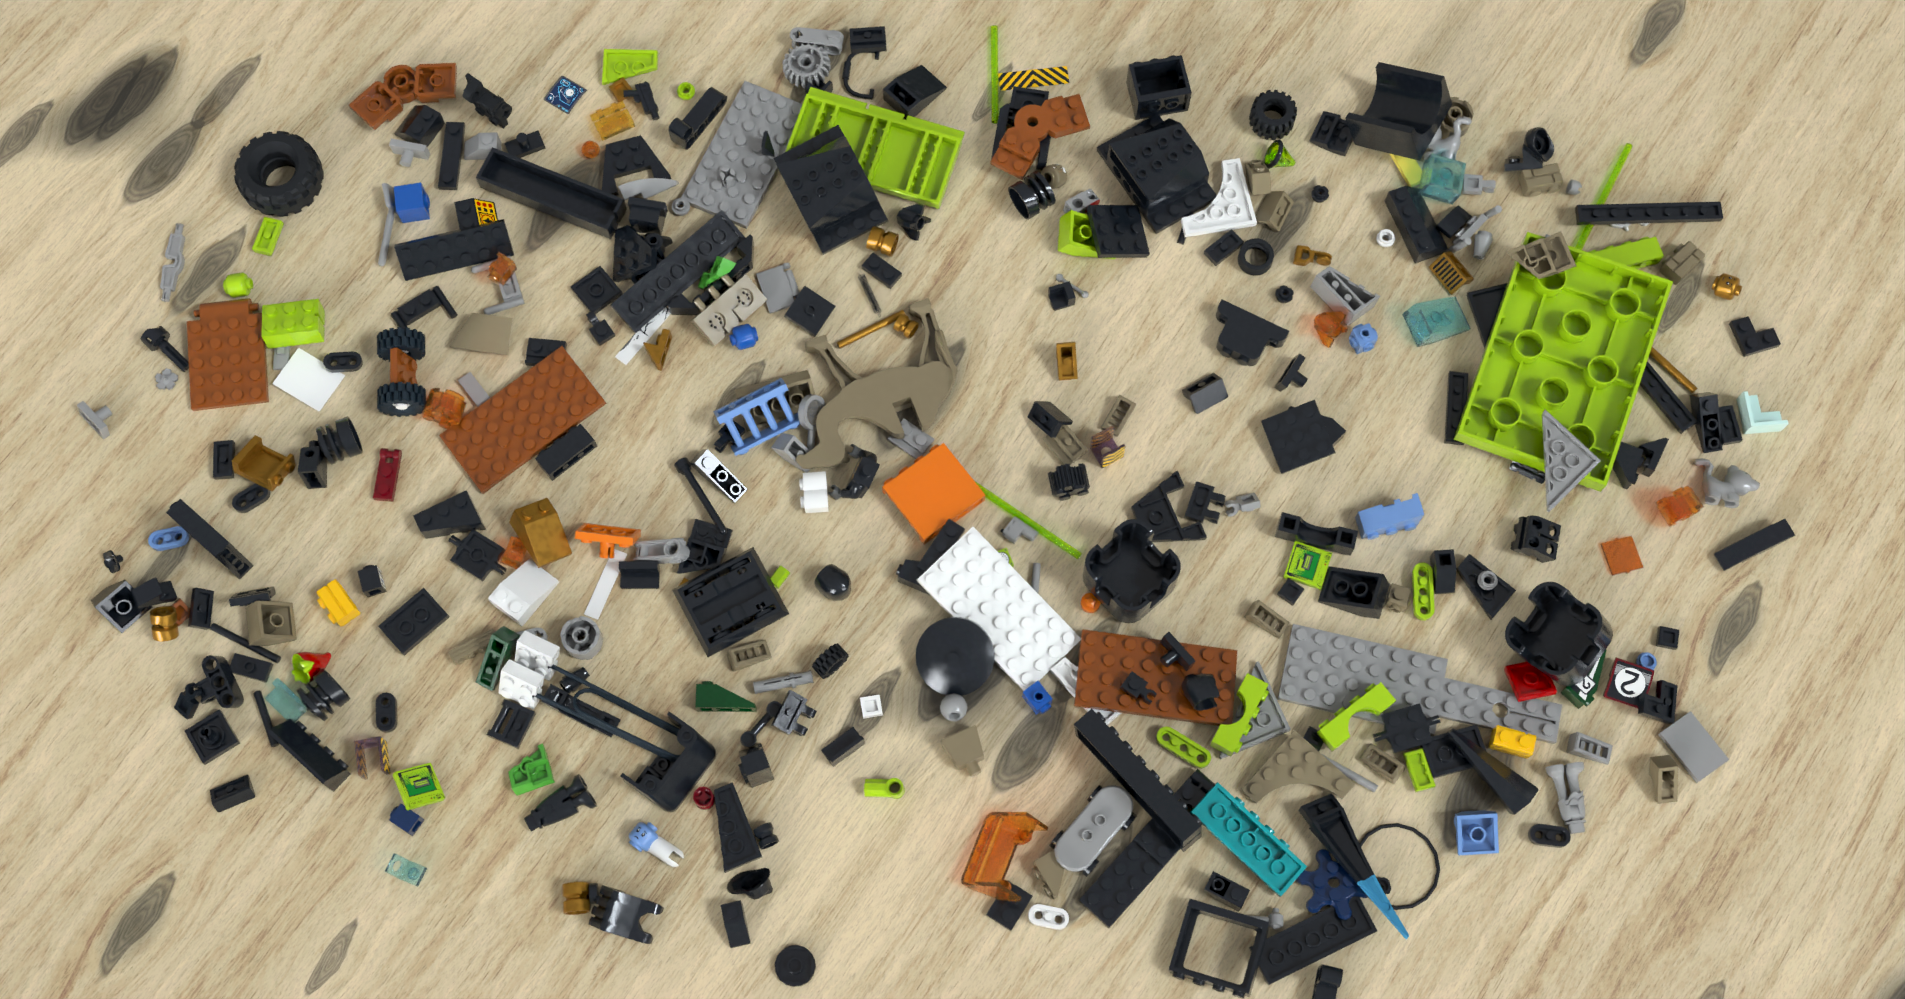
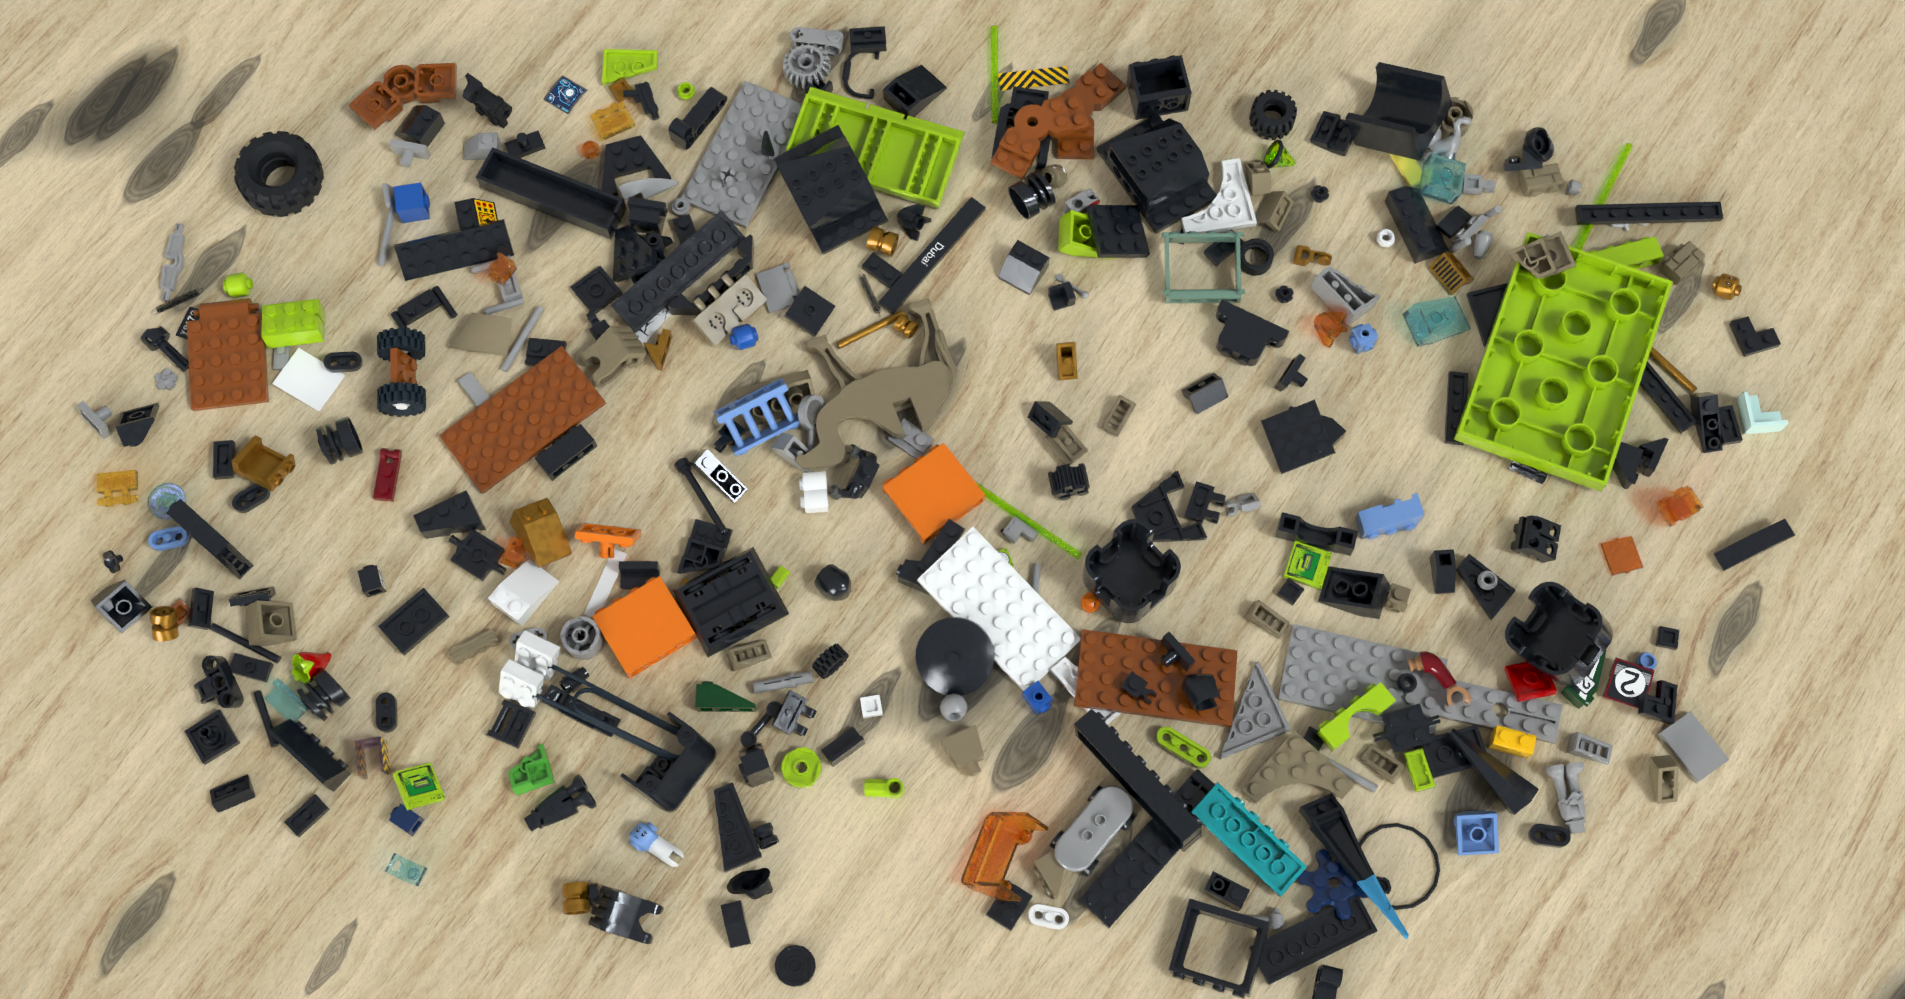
black slope [131,578,177,608] -> none
black plate [174,682,202,720] -> none
lime plate [252,217,284,256] -> none
black torso [298,440,327,489] -> none
yellow brick [316,579,360,626] -> none
clear orange brick [422,388,467,429] -> none
black plate [438,122,466,190] -> none
dark green slope [476,626,520,691] -> none
light grey piece [633,538,690,564] -> none
dark red wheel [693,787,715,810] -> none
bright green slope [698,256,736,289] -> none
piece [1090,426,1126,468] -> none
lime arch [1210,673,1269,757] -> none
lime plate [1412,562,1435,621] -> none
light grey tile [1542,410,1601,512] -> none
light grey animal [1694,458,1760,508] -> none
none -> clear yellow plate [97,470,139,507]
none -> black slope [115,403,159,447]
none -> clear light blue dish [148,483,187,520]
none -> black piece [152,288,202,315]
none -> black sticker [176,307,200,339]
none -> black plate [284,794,330,837]
none -> light grey bar [500,306,544,372]
none -> dark tan piece [579,326,647,387]
none -> orange panel [592,576,697,679]
none -> black plate [672,214,696,244]
none -> lime plate [781,747,822,788]
none -> black tile [879,197,986,314]
none -> slope [998,240,1050,295]
none -> dark orange plate [1057,63,1126,159]
none -> sand green window [1162,231,1245,304]
none -> black plate [1397,673,1417,693]
none -> dark red piece [1407,651,1471,706]

